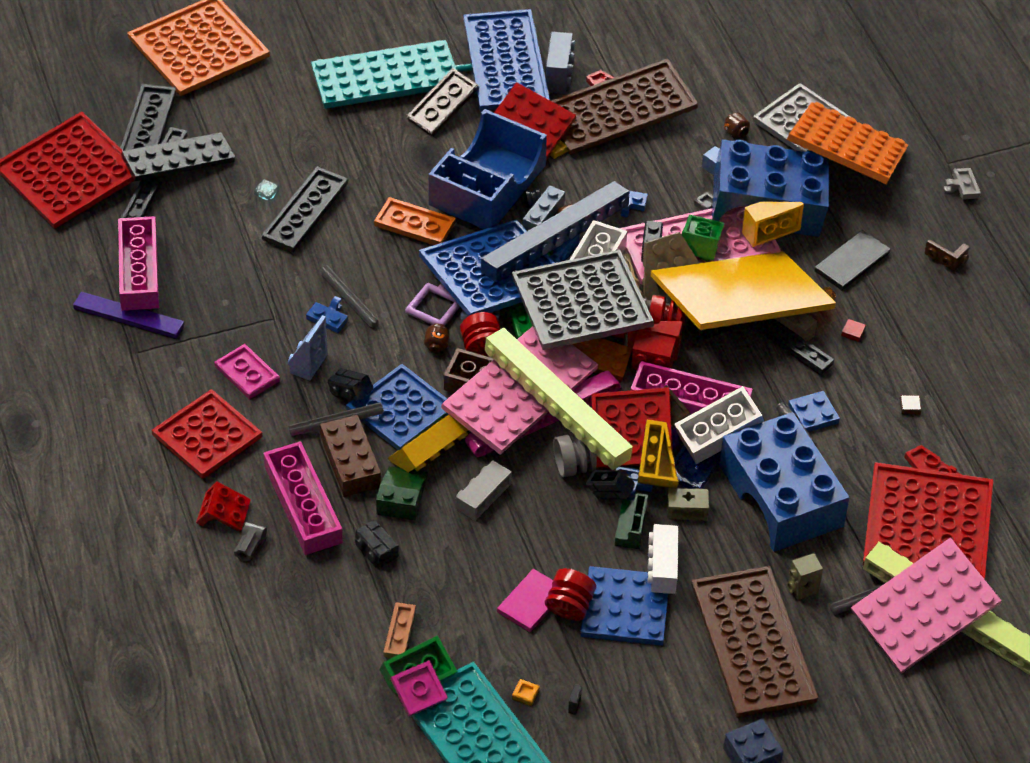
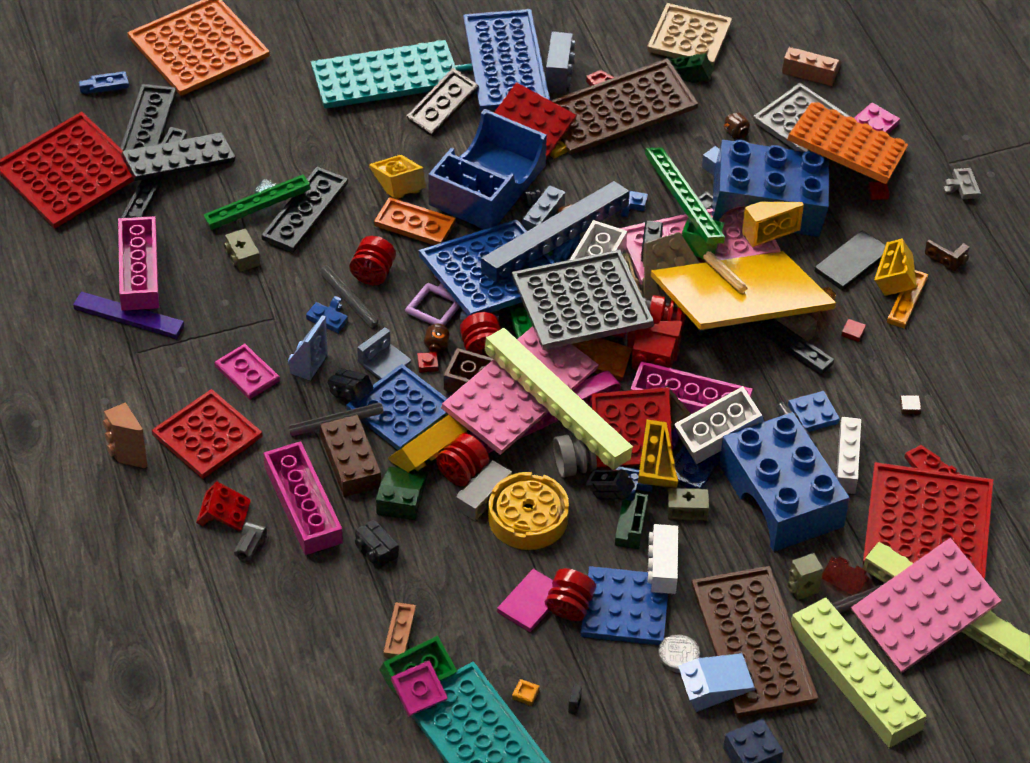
none -> blue hinge [79,71,129,94]
none -> nougat slope [103,402,148,468]
none -> green plate [204,174,311,230]
none -> olive brick [224,228,260,272]
none -> red wheel [349,236,396,286]
none -> sand blue bracket [357,327,411,379]
none -> yellow slope [369,155,426,198]
none -> red plate [417,352,438,373]
none -> red wheel [436,433,489,486]
none -> yellow brick [488,472,569,550]
none -> green plate [645,148,725,245]
none -> tan plate [647,3,732,66]
none -> tile [658,635,700,673]
none -> dark green slope [669,53,714,83]
none -> light blue slope [679,654,755,712]
none -> tan axle [703,251,748,293]
none -> nougat slope [782,47,842,86]
none -> yellowish green brick [791,598,926,748]
none -> clear red bracket [821,556,870,596]
none -> white brick [836,417,861,494]
none -> plate [854,103,900,133]
none -> red plate [868,182,890,200]
none -> yellow wedge [874,238,917,296]
none -> light orange tile [887,270,928,329]

